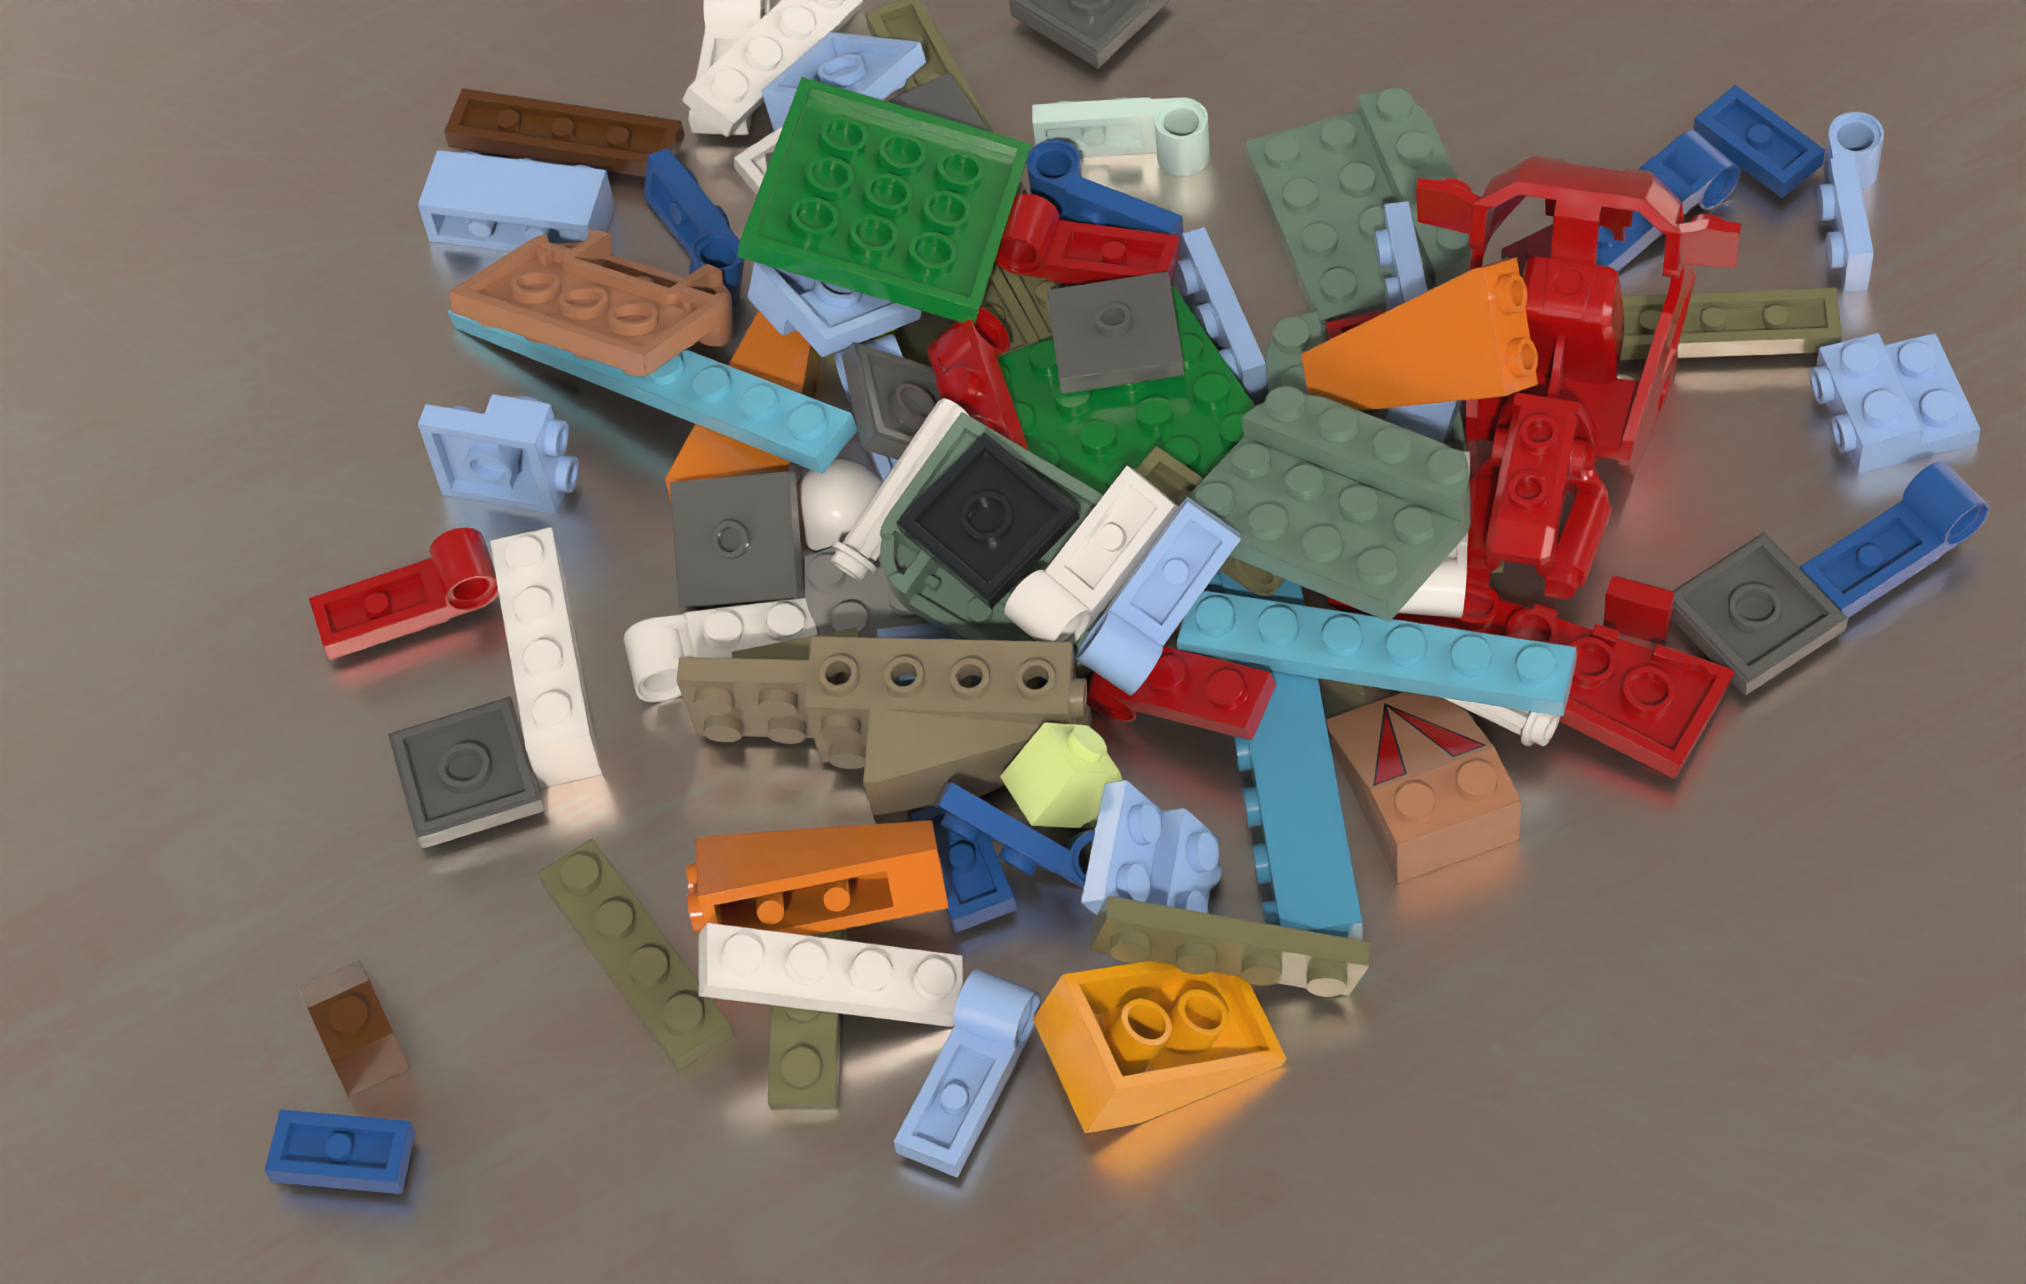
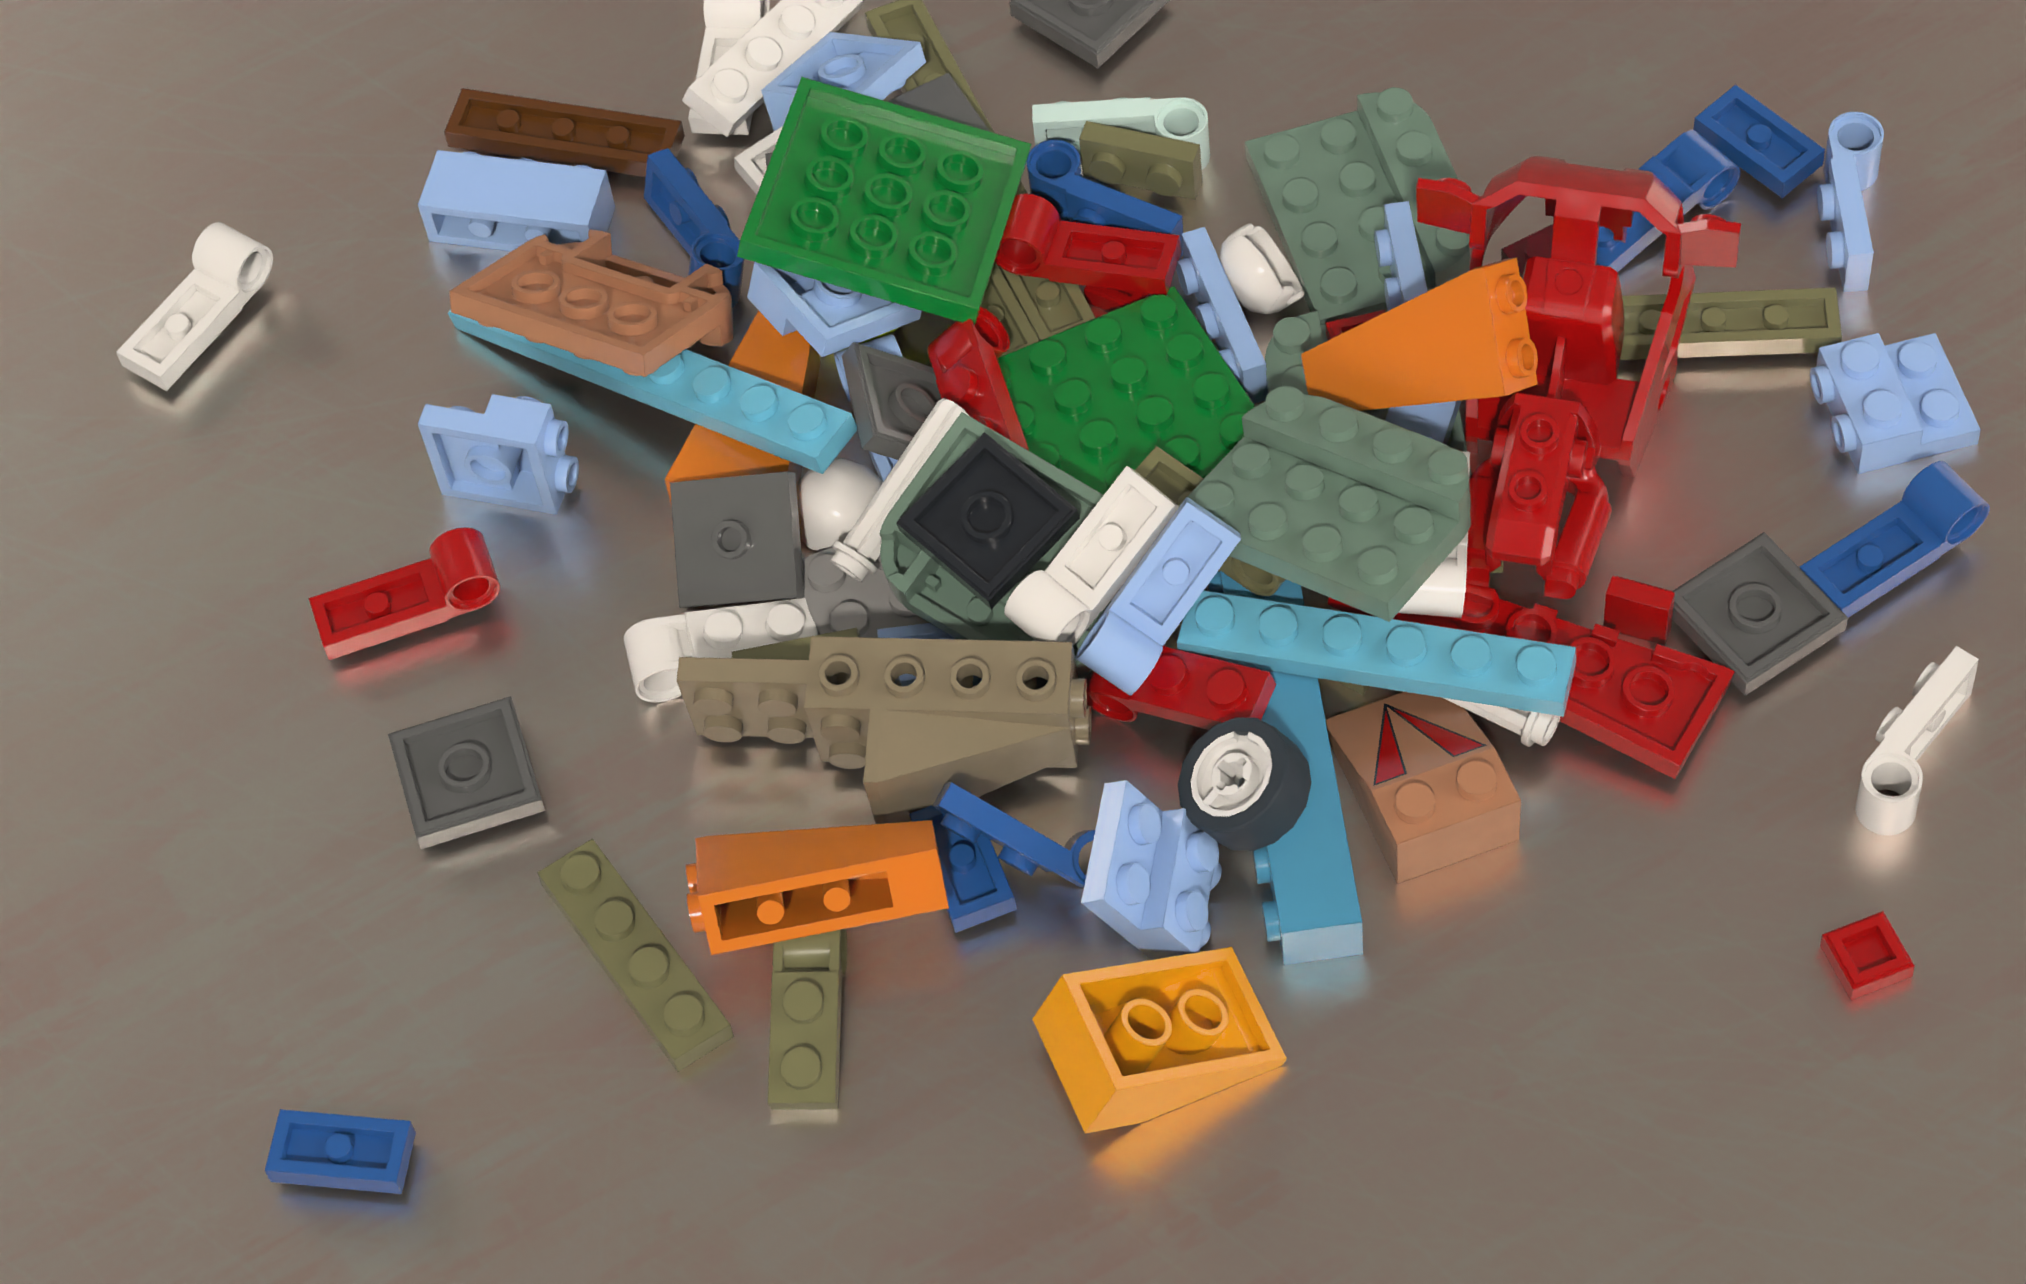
reddish brown slope [299,959,410,1097] -> none
white brick [490,527,602,789] -> none
white plate [699,923,963,1027] -> none
light blue plate [893,969,1041,1178] -> none
yellowish green slope [1000,722,1122,829] -> none
dark grey plate [1047,271,1185,394] -> none
olive plate [1089,896,1370,997] -> none
none -> white plate [116,222,273,391]
none -> olive plate [1079,121,1202,200]
none -> black wheel [1178,717,1312,851]
none -> white hair [1220,223,1305,315]
none -> red tile [1820,911,1915,1001]
none -> white plate [1856,646,1979,836]

